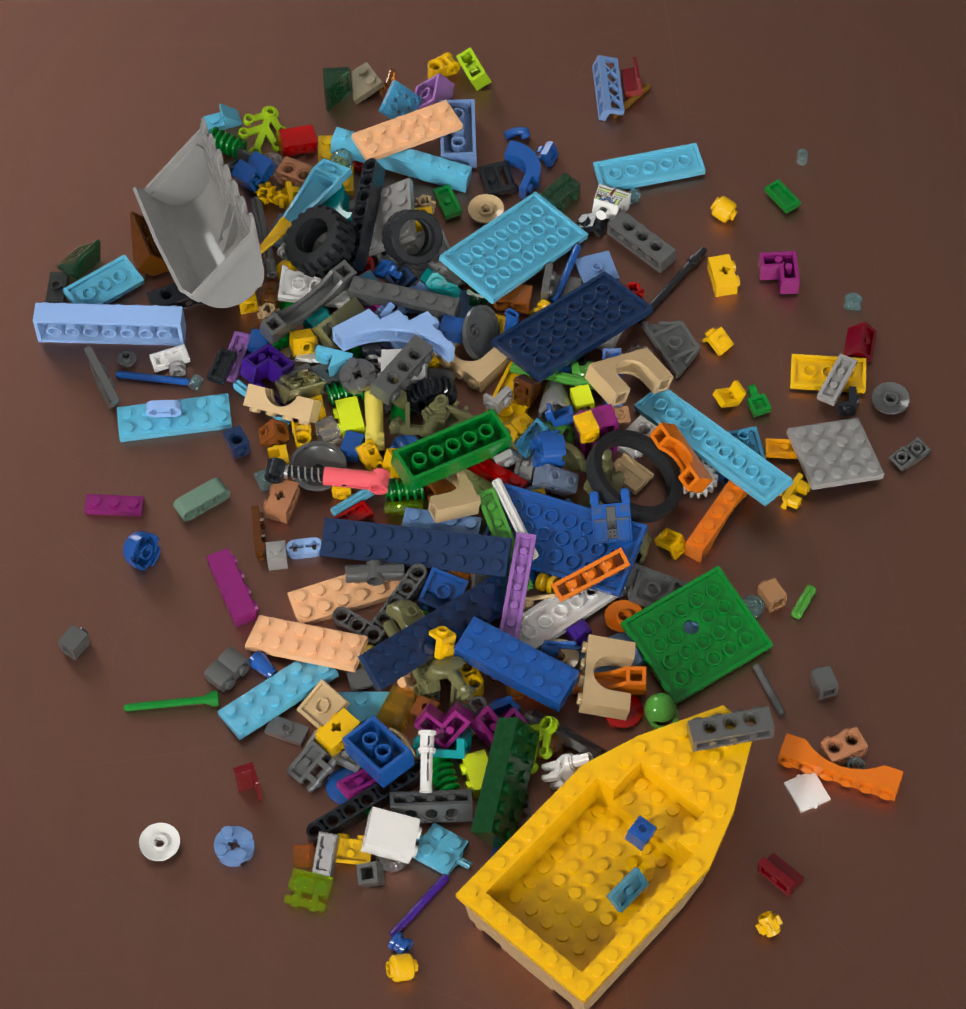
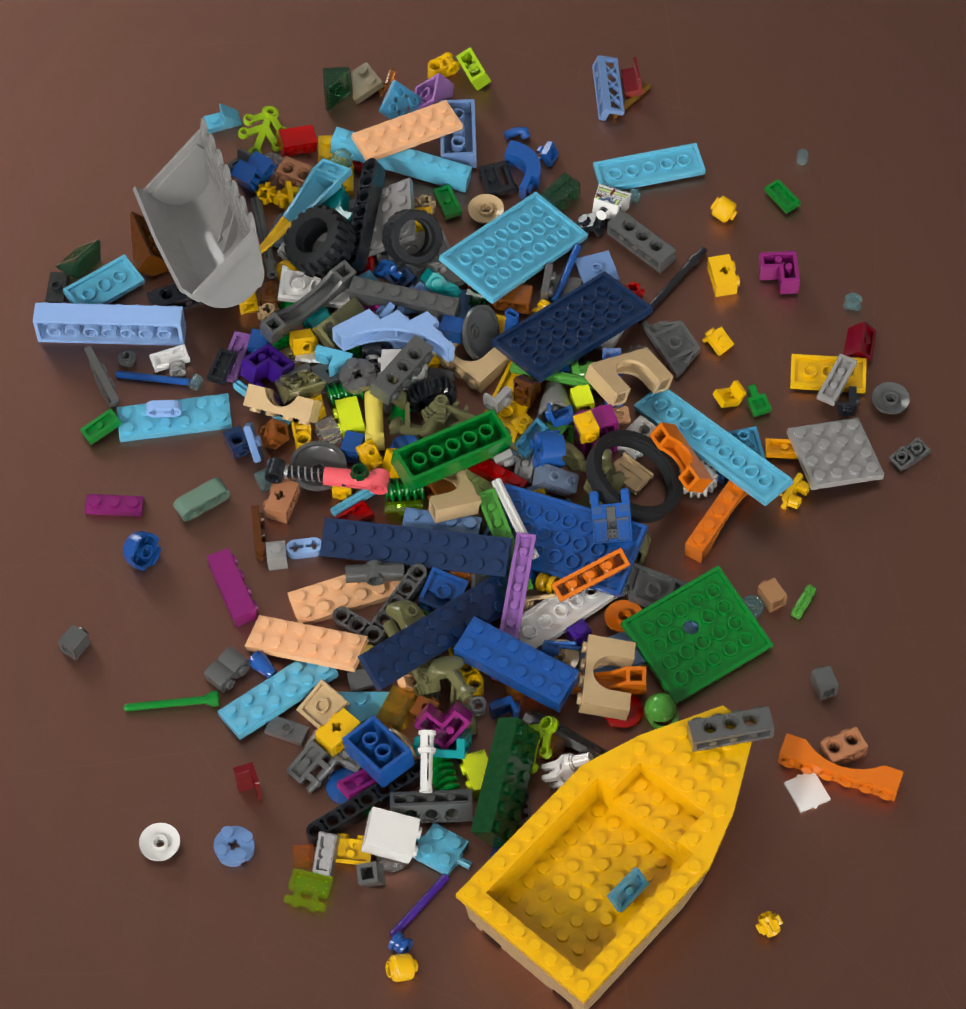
green piece [210,126,247,159] -> none
yellow bracket [267,444,290,465] -> none
yellow bracket [429,626,456,660] -> none
magenta brick [468,705,527,749] -> none
blue brick [625,815,657,851] -> none
yellow bracket [654,528,686,560] -> none
dark grey bar [753,663,786,717] -> none
dark red panel [757,853,804,896] -> none
clear light blue bush [847,757,865,769] -> none
none -> green plate [80,408,122,445]
none -> medium blue plate [243,422,264,463]
none -> dark green plate [350,463,369,481]

